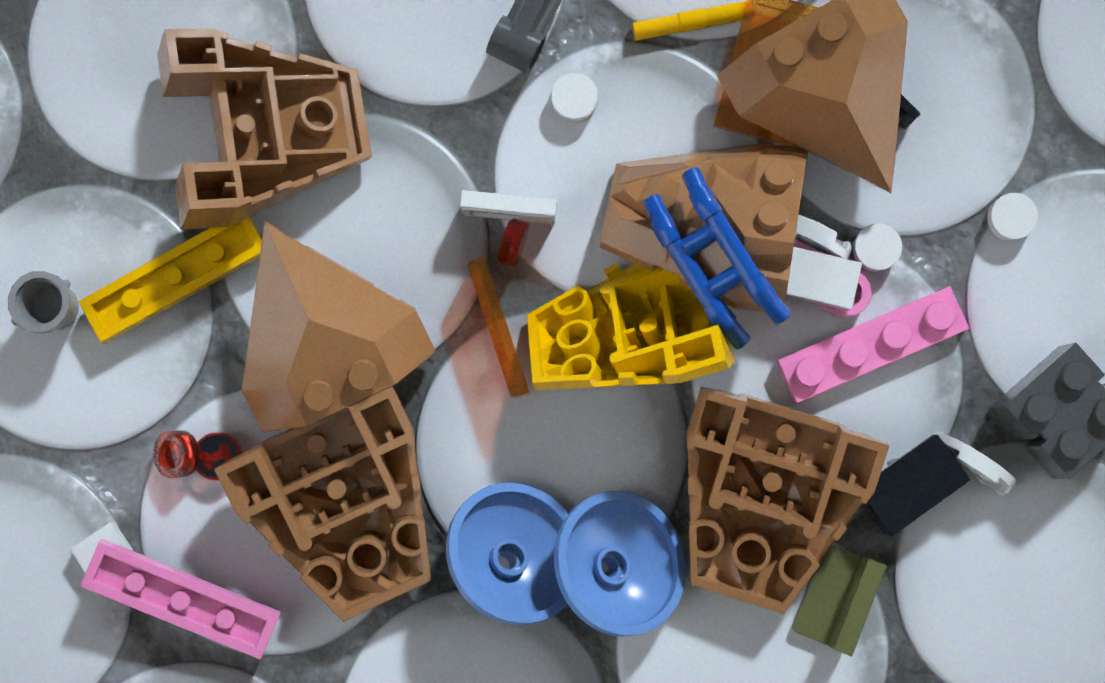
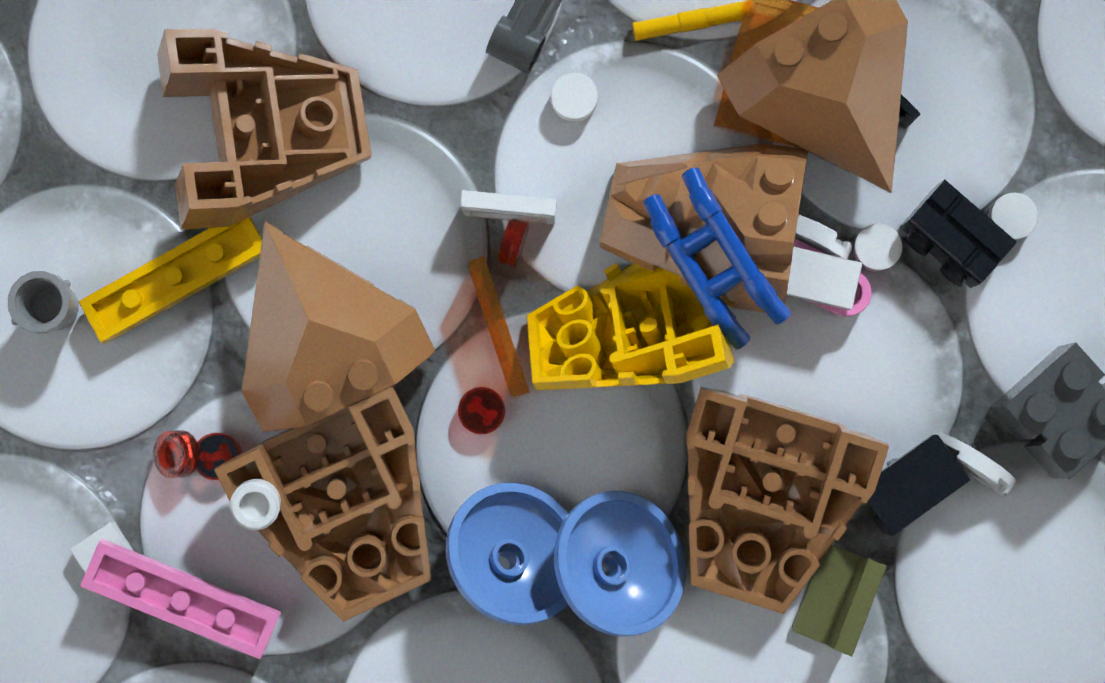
bright pink plate [776,286,970,404] -> none
none -> white tile [230,479,281,531]
none -> clear red tile [458,387,506,435]
none -> black brick [900,179,1017,288]

